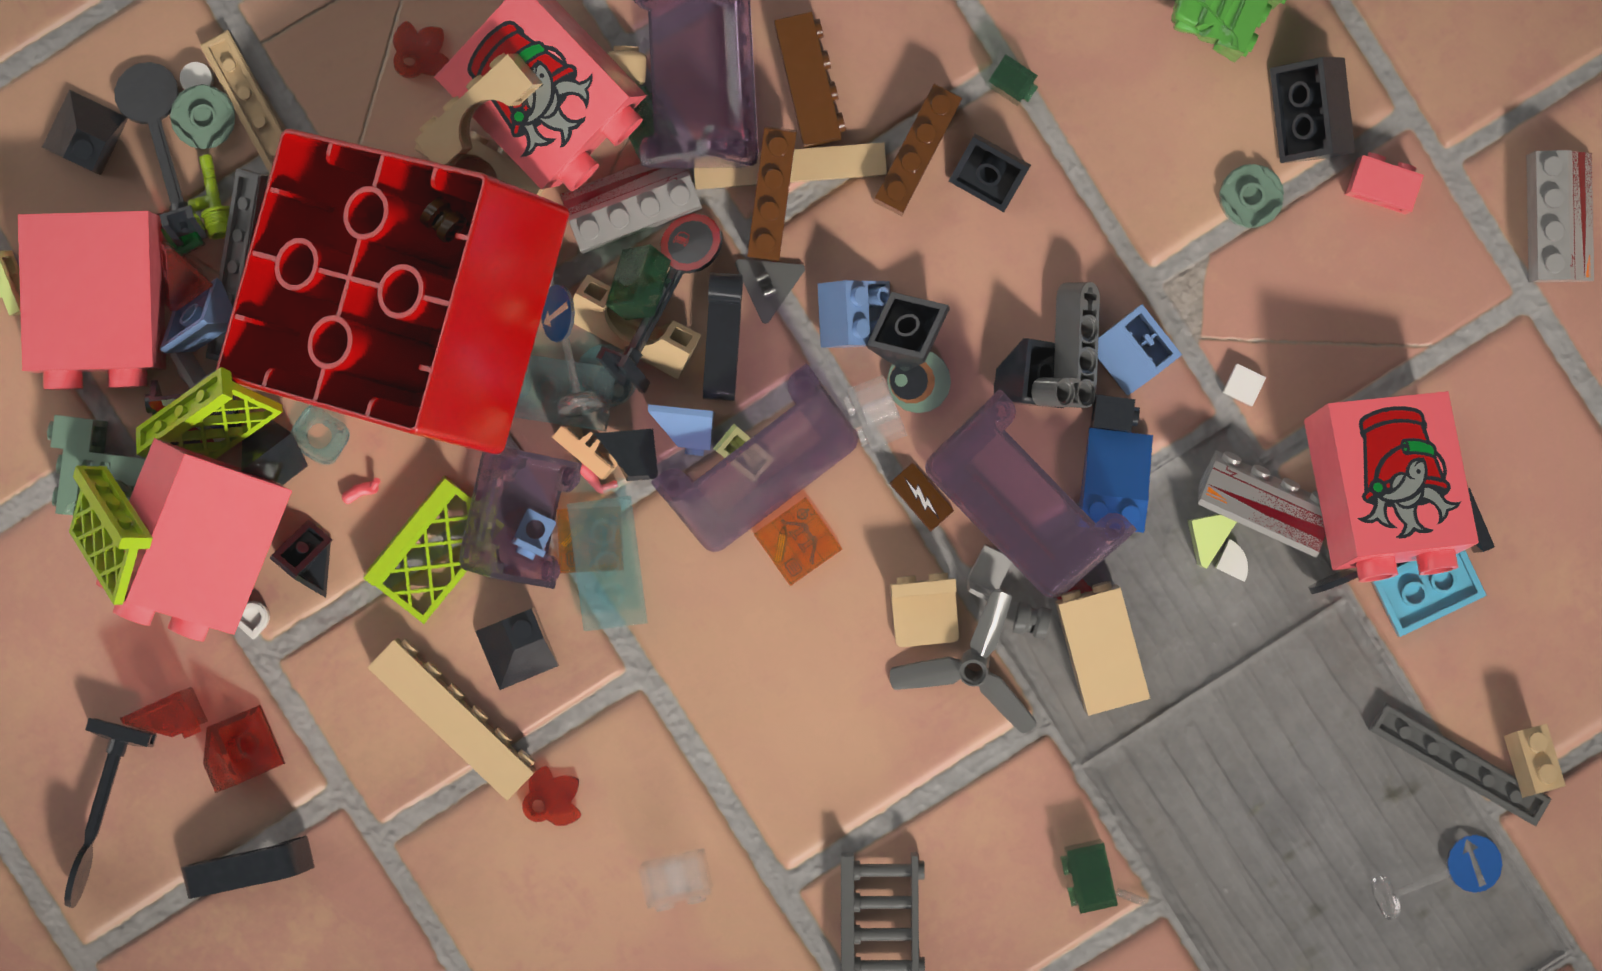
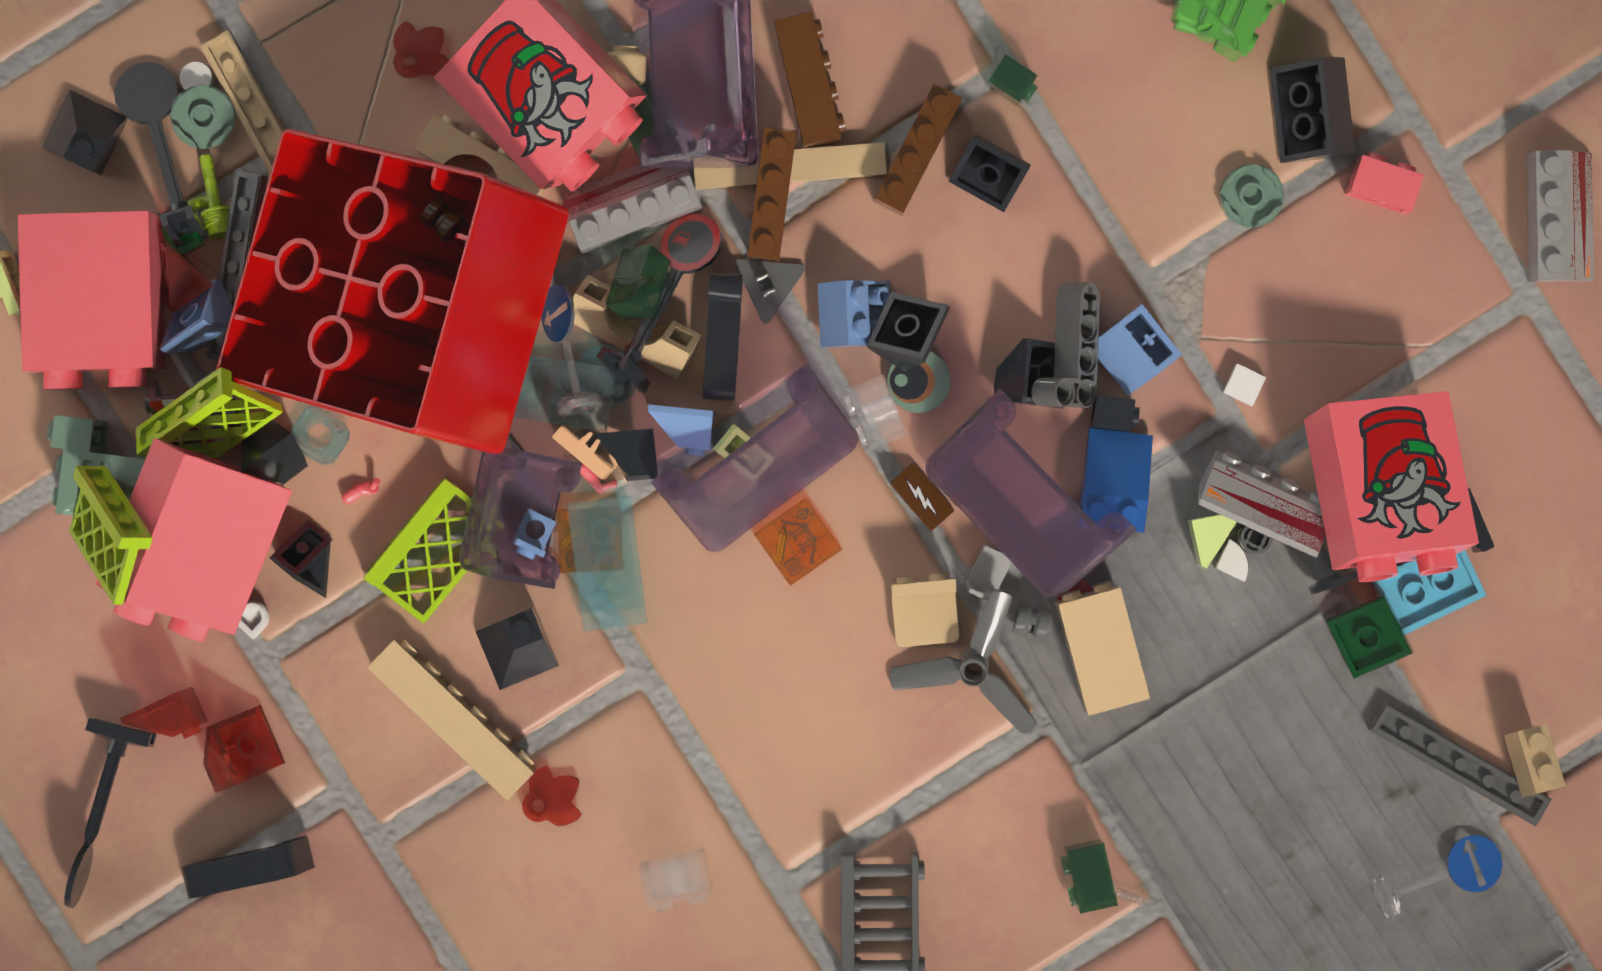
tan arch [415,53,543,166] -> none
none -> dark grey wheel [1236,525,1273,554]
none -> dark green tile [1326,594,1414,679]

